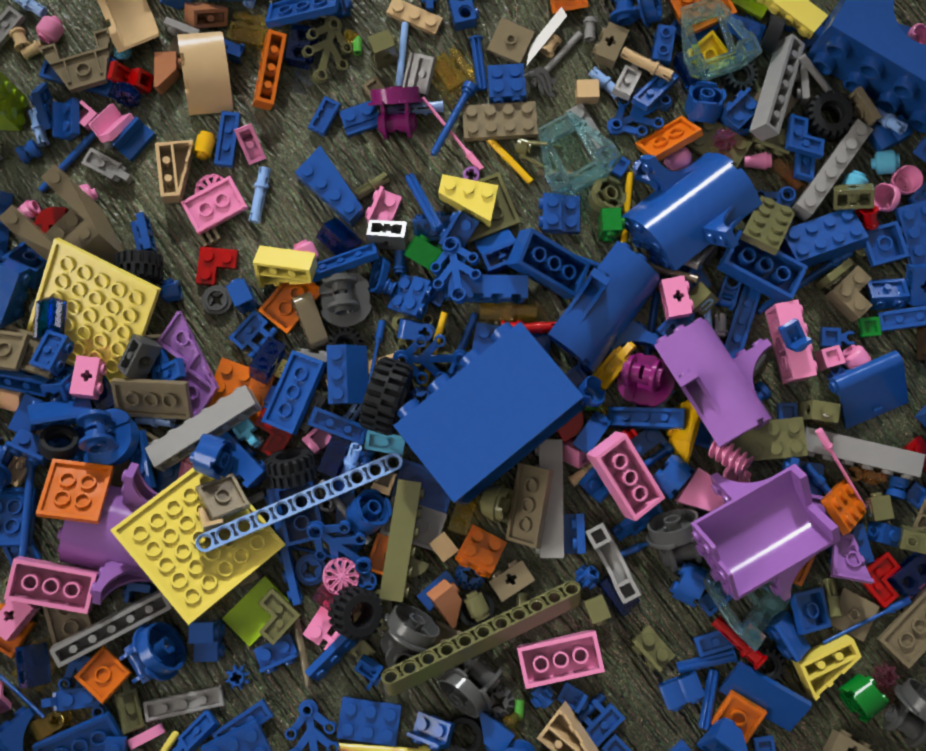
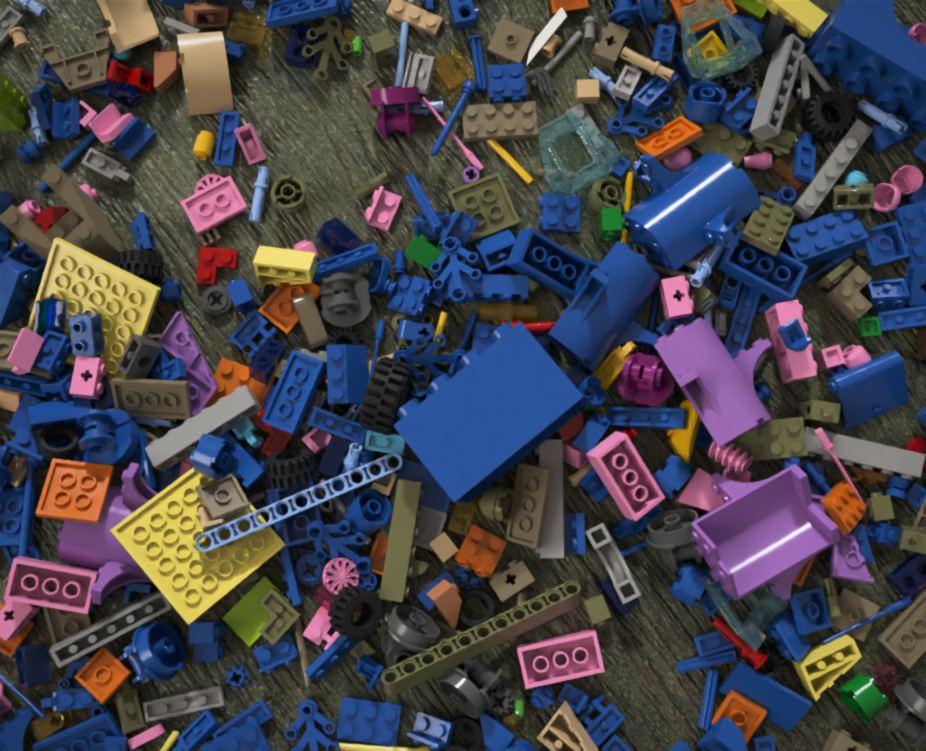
tan pin [20,39,45,60] -> none
bright pink head [36,15,65,44] -> none
tan wedge [155,140,194,204] -> none
orange brick [252,29,287,111] -> none
blue wedge [295,146,365,227] -> none
blue plate [308,96,342,137] -> none
blue plate [339,100,379,138] -> none
dark grey brick [366,220,409,251] -> none
light yellow wedge [438,174,498,228] -> none
olive brick [463,590,490,622] -> none
olive plant [515,138,563,171] -> none
blue gear [575,564,600,590] -> none
blue plate [630,429,674,468] -> none
olive bracket [630,625,676,673] -> none
blue brick [657,671,706,712] -> none
clear pink gear [712,127,737,152] -> none
blue tile [776,403,798,419] -> none
blue plate [785,114,825,159] -> none
blue plate [820,327,855,348] -> none
dark tan plate [846,86,882,127] -> none
red piece [853,205,879,230] -> none
red plate [861,552,901,608] -> none
medium azure head [870,149,900,175] -> none
none -> bright pink panel [7,327,44,375]
none -> blue brick [69,313,104,356]
none -> olive cone [270,175,308,212]
none -> light blue pin [690,245,726,288]

